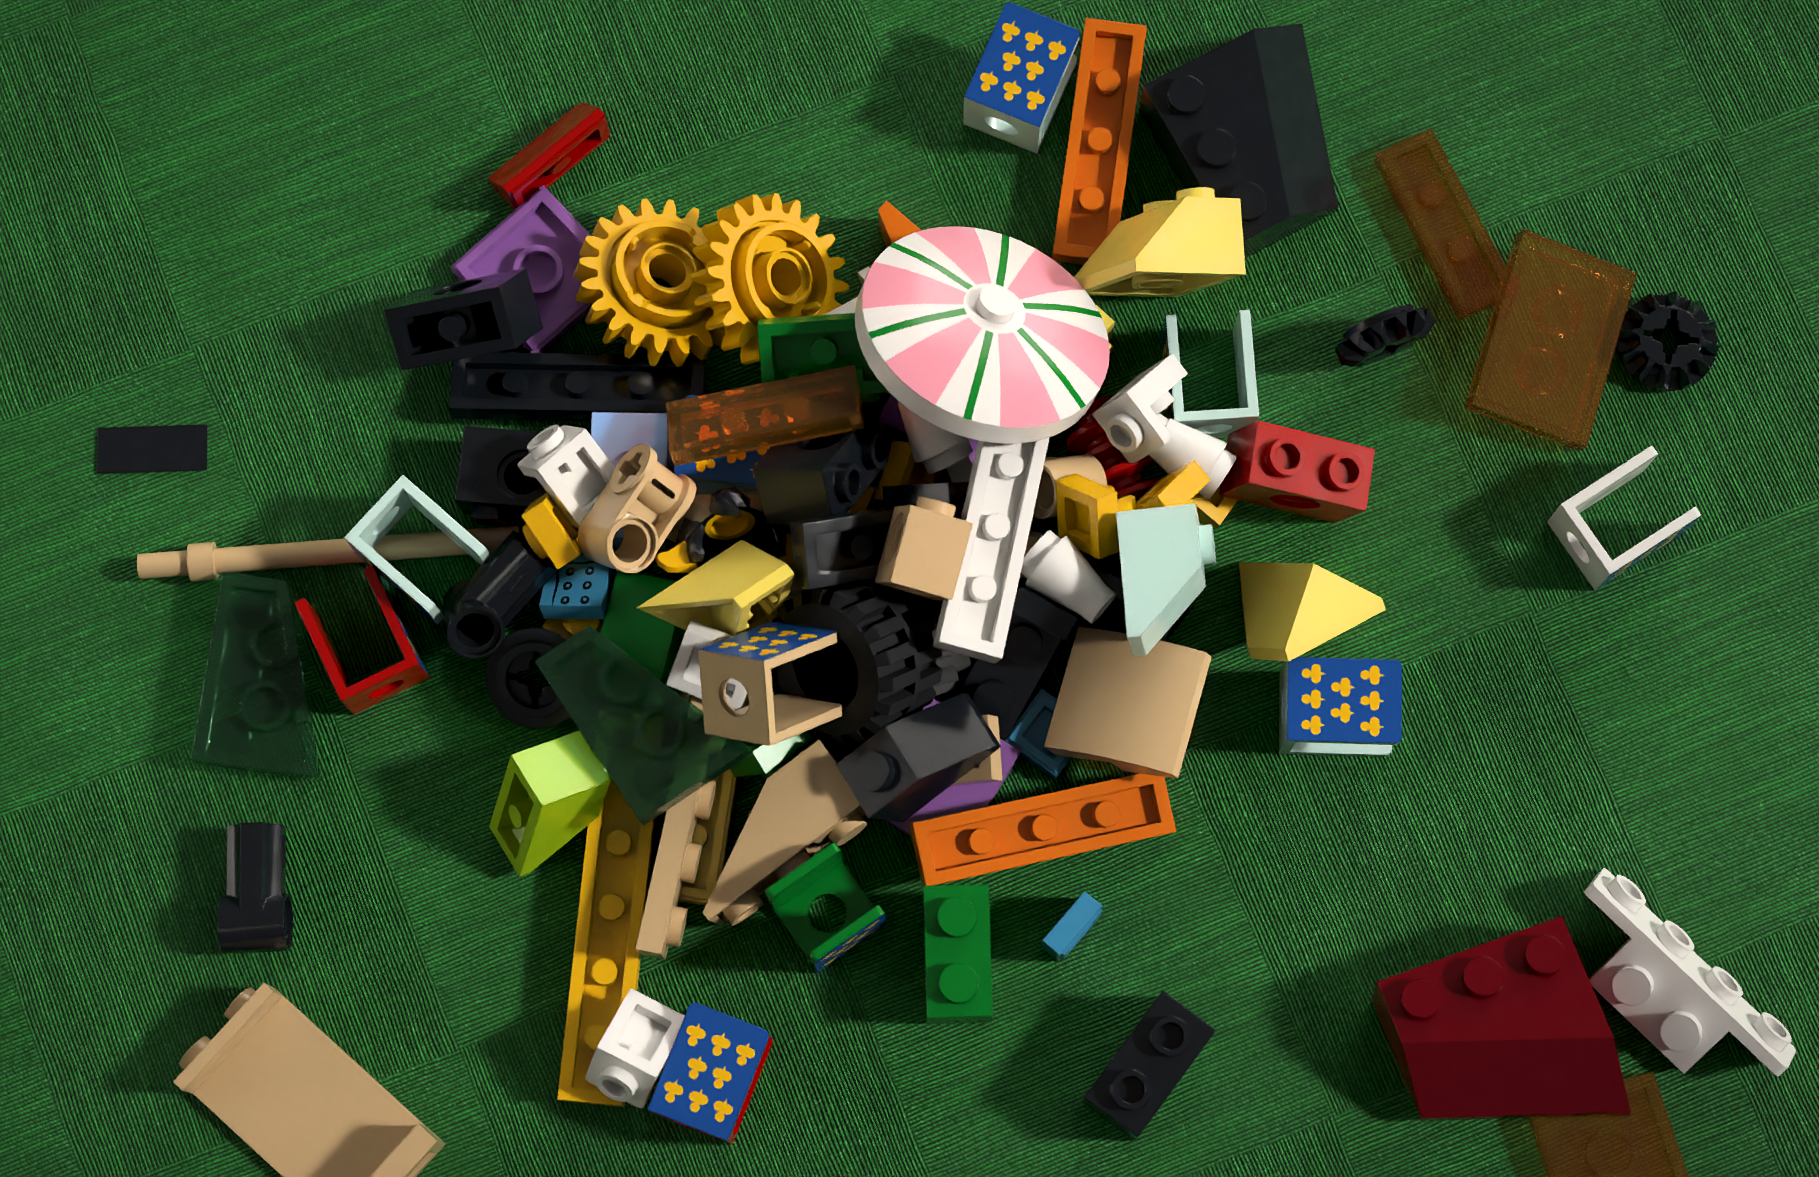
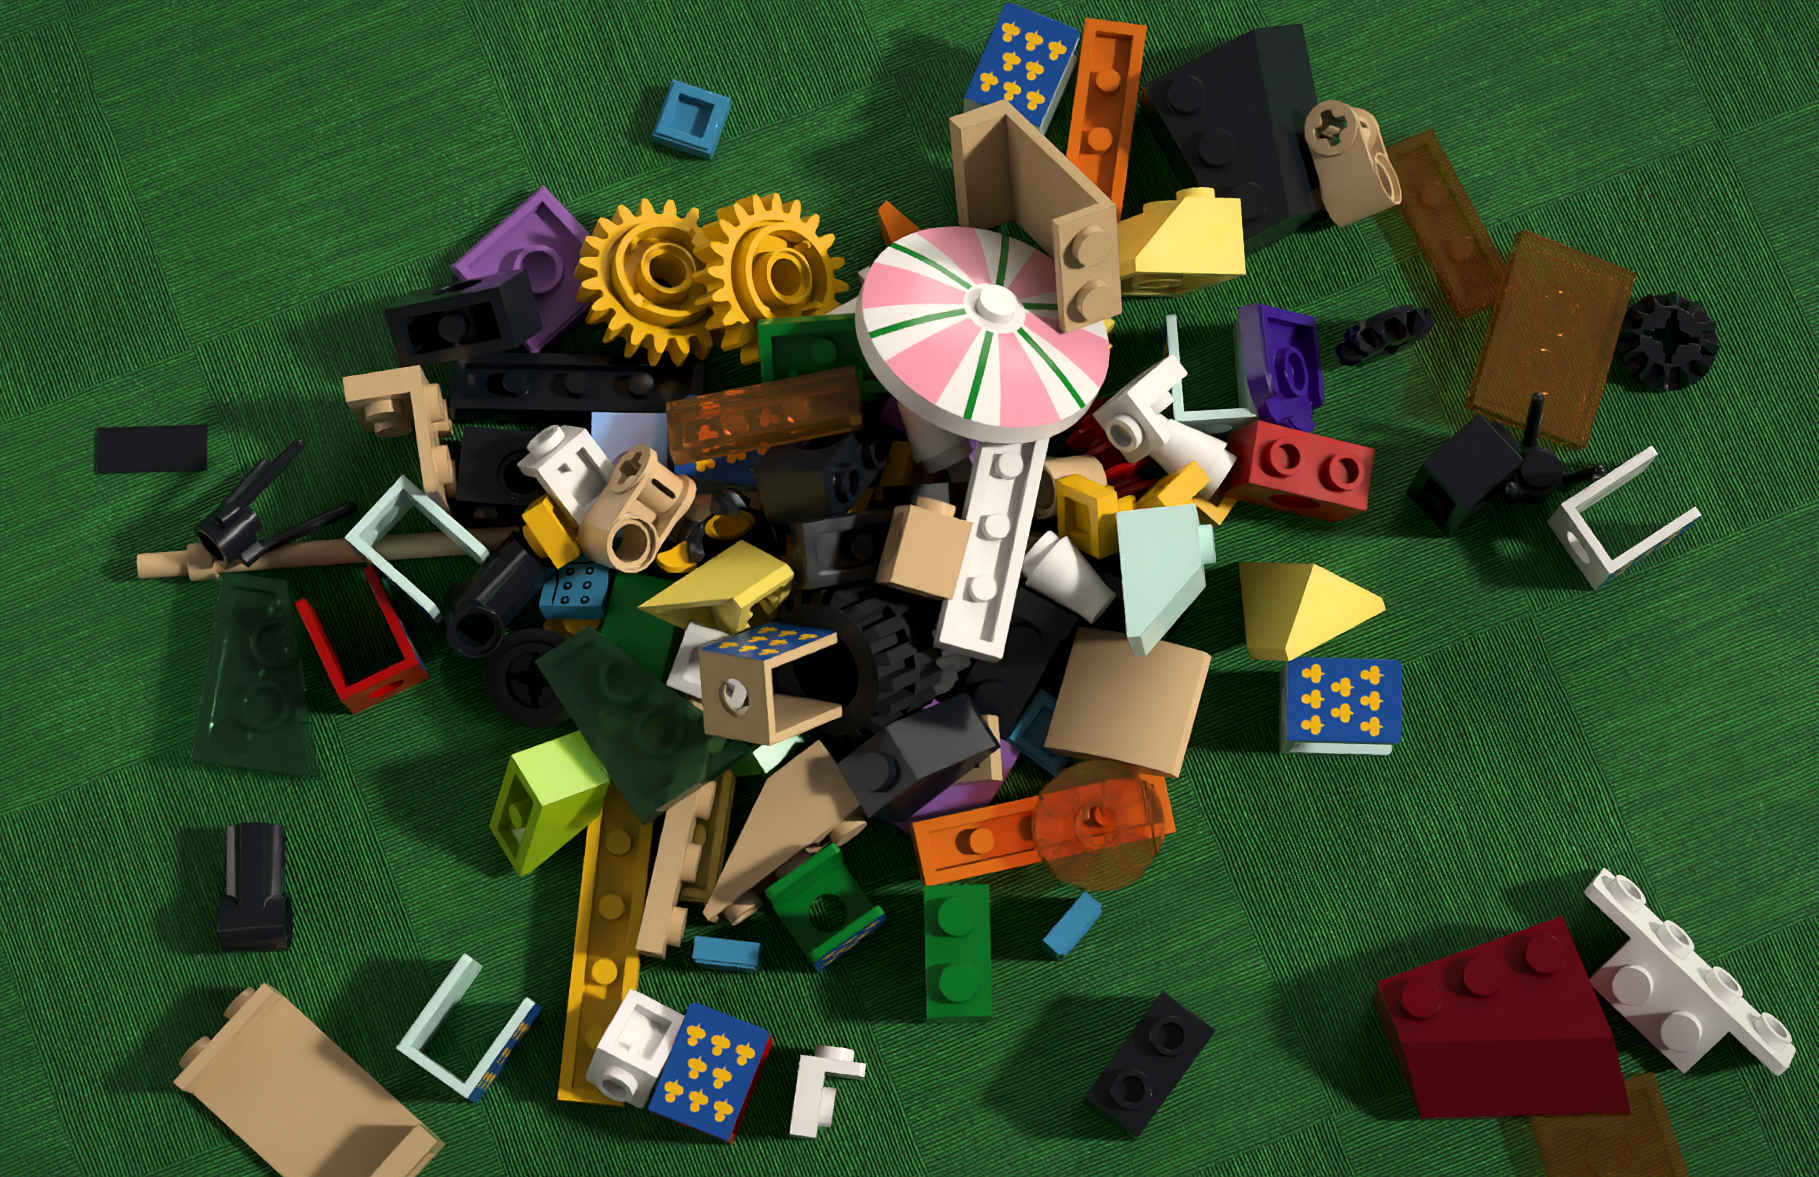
red slope [489,102,610,210] -> none
none -> black plant [194,438,357,568]
none -> tan bracket [342,365,459,517]
none -> light aqua piece [396,953,544,1104]
none -> dark azure tile [652,79,732,161]
none -> dark azure tile [692,936,763,975]
none -> white bracket [789,1045,866,1140]
none -> tan panel [949,99,1122,334]
none -> clear orange plate [1032,760,1165,891]
none -> dark purple tile [1237,303,1324,433]
none -> tan piece [1304,100,1402,228]
none -> black brick [1406,413,1524,538]
none -> black plant [1504,392,1606,505]

